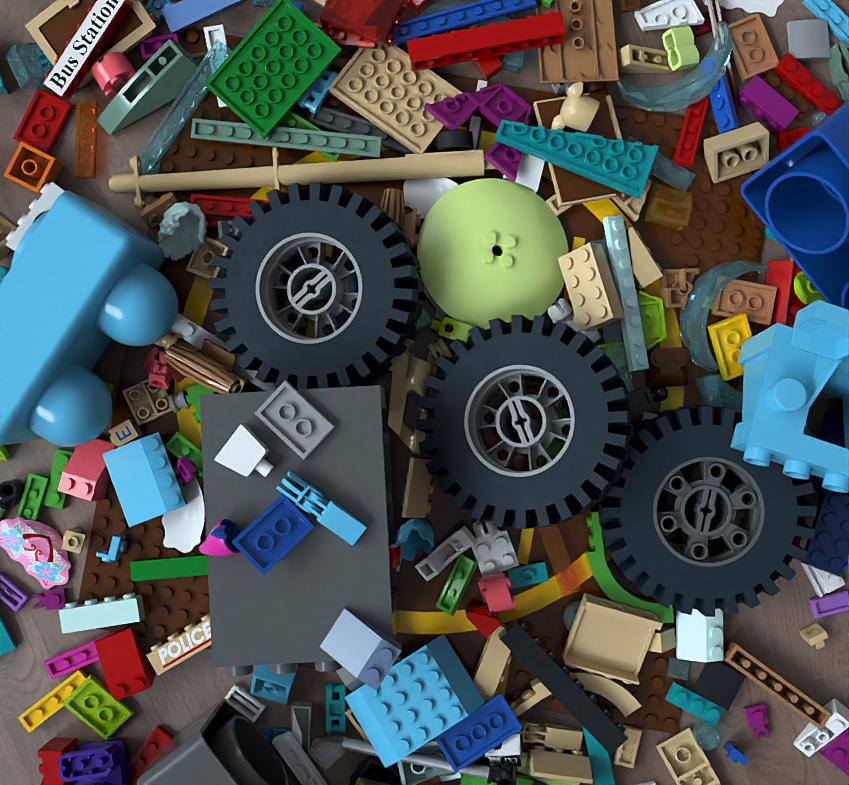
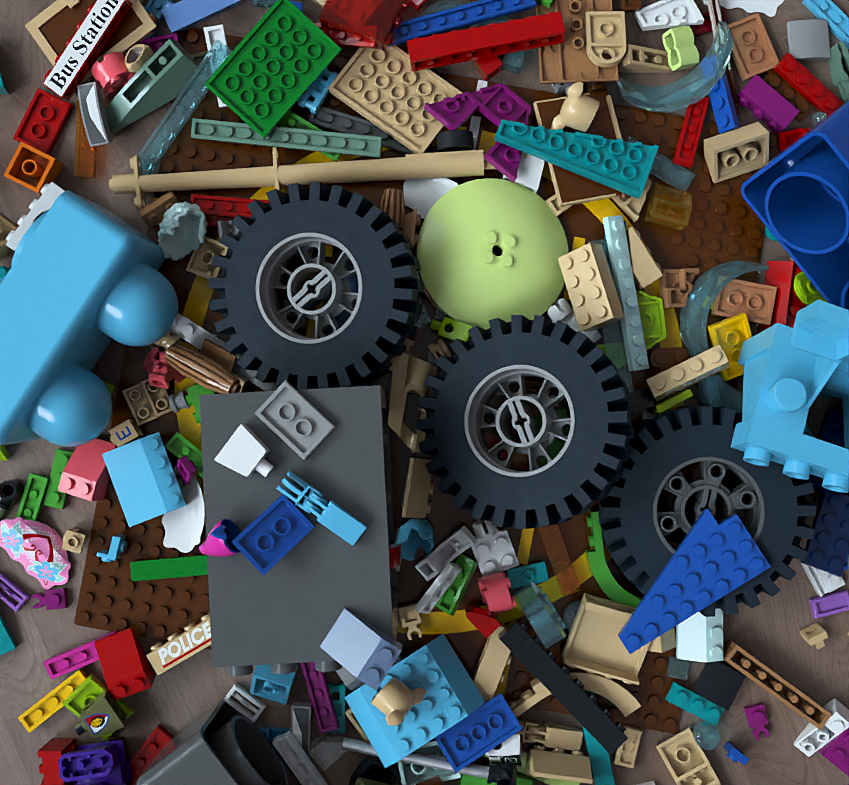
clear light blue slope [6,43,53,91] -> none
light aqua brick [59,593,145,634] -> none
none -> olive torso [74,689,127,738]
none -> slope [77,81,113,147]
none -> tan rock [125,44,154,73]
none -> magenta tile [300,662,340,734]
none -> tan piece [371,677,426,726]
none -> tan plate [398,603,422,640]
none -> white tile [414,562,462,614]
none -> clear light blue brick [514,581,567,648]
none -> tan tile [585,11,626,67]
none -> blue wing [618,508,771,654]
none -> tan brick [646,344,729,402]
none -> neon yellow tile [652,389,693,414]

